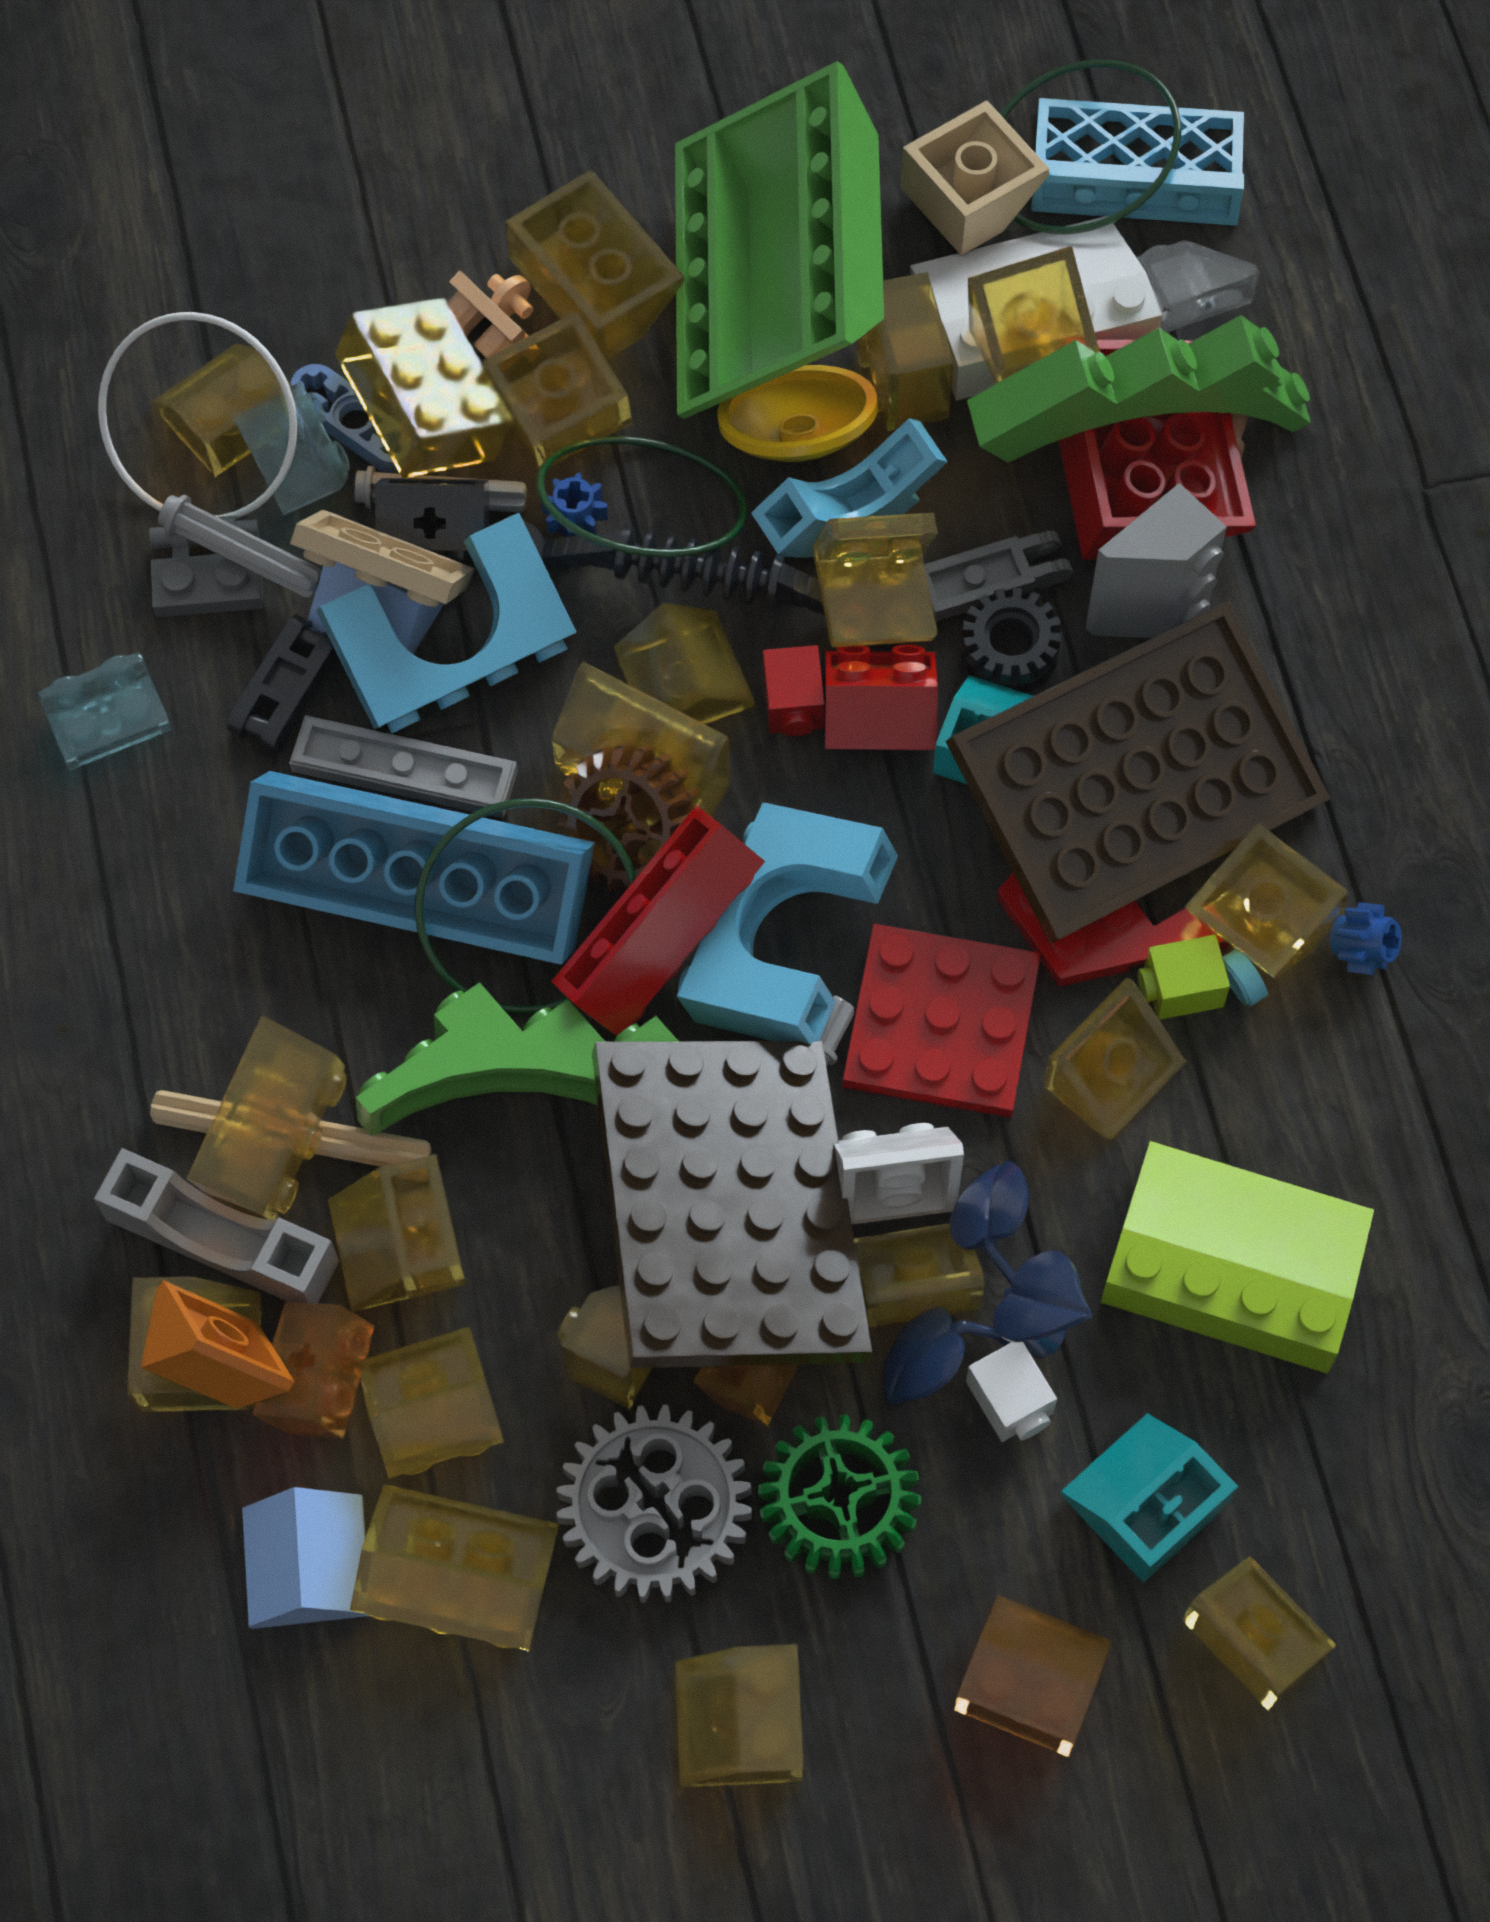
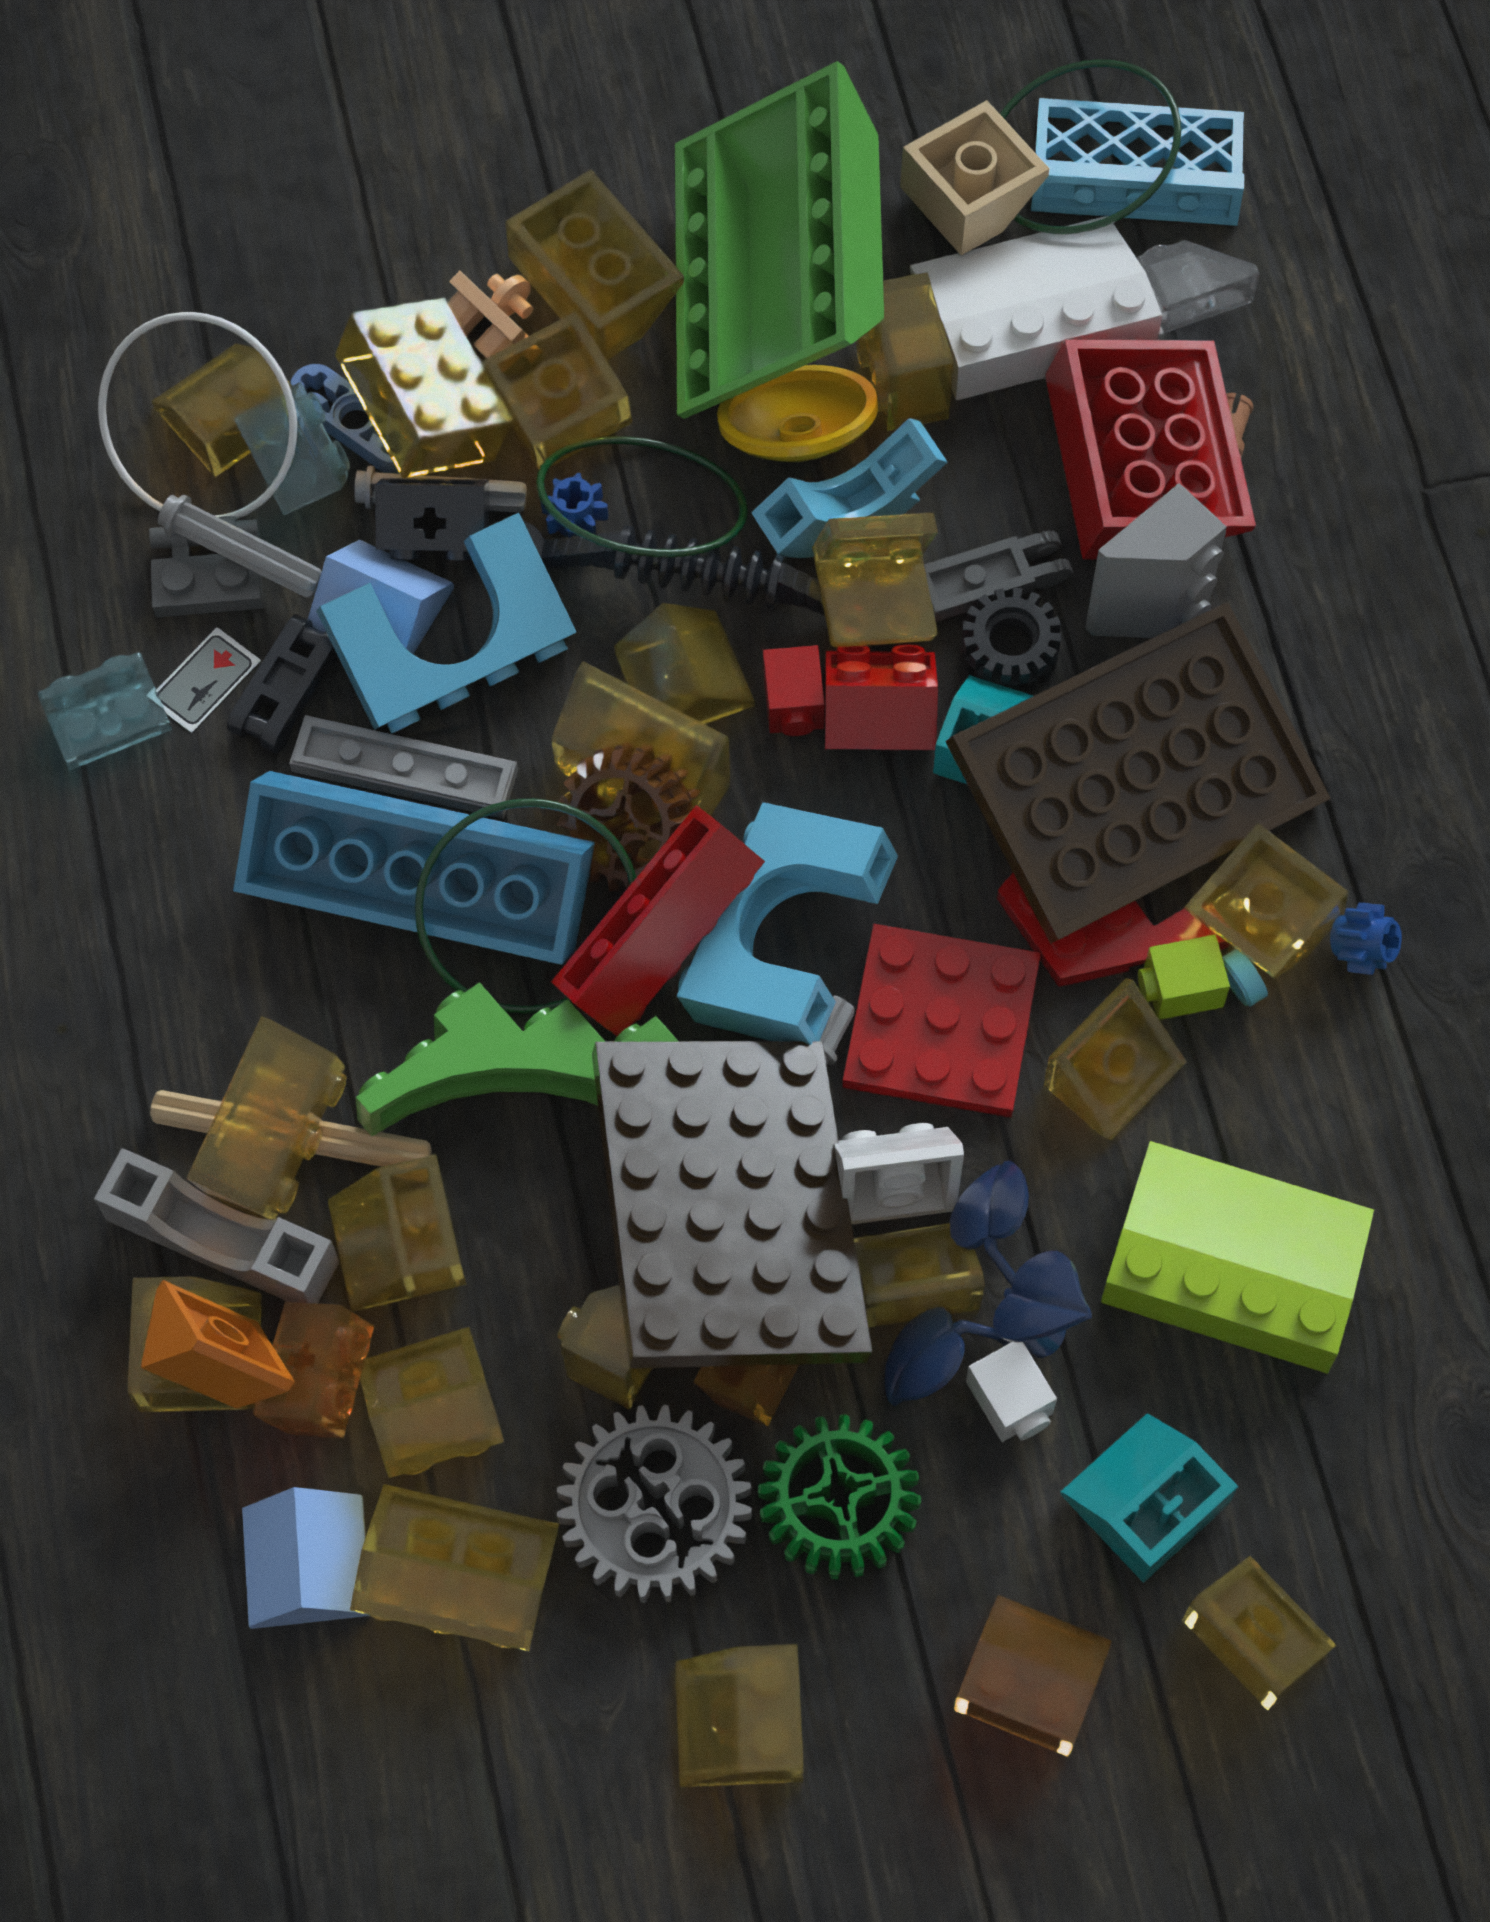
tan plate [290,510,475,607] -> none
bright green arch [967,315,1311,463] -> none
clear yellow slope [968,246,1100,384] -> none
none -> light grey sticker [148,627,261,733]

